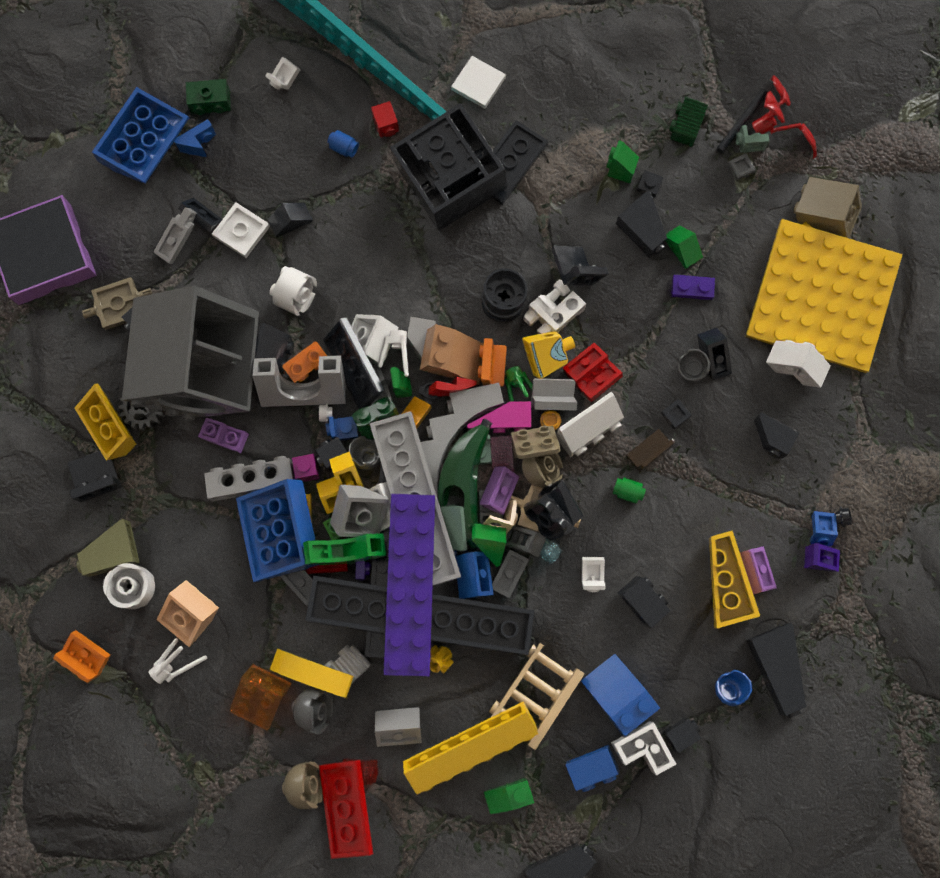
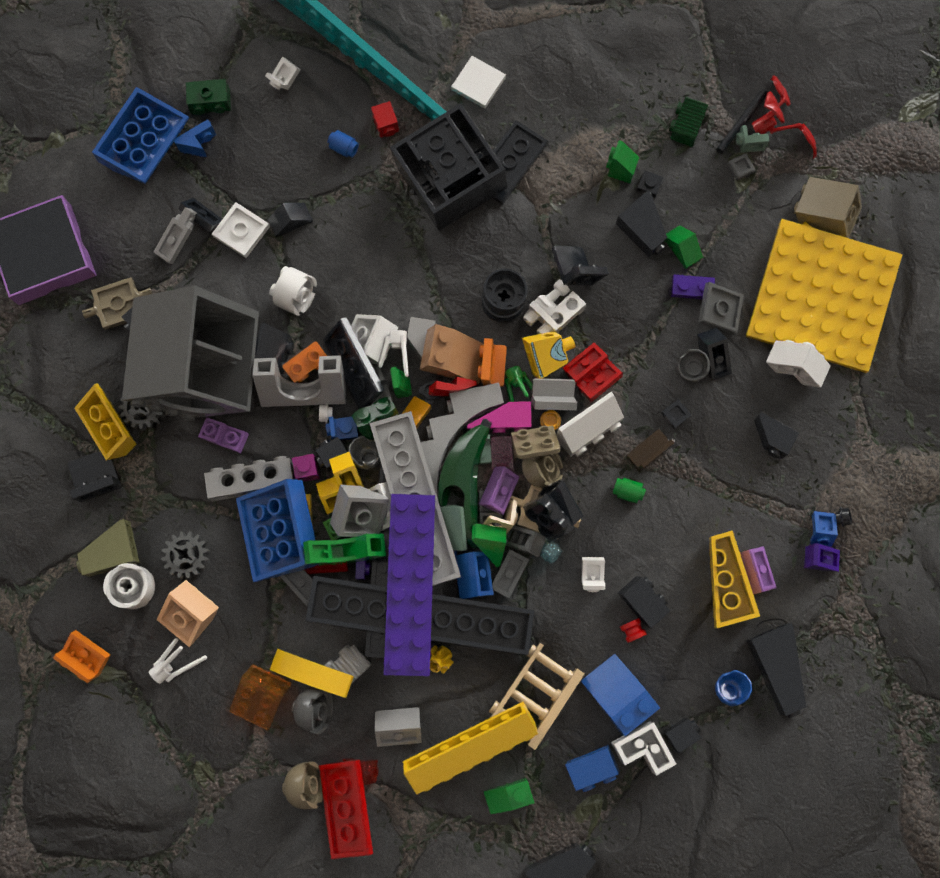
none -> dark grey gear [161,531,210,579]
none -> red wheel [620,618,647,643]
none -> dark grey plate [698,282,744,335]

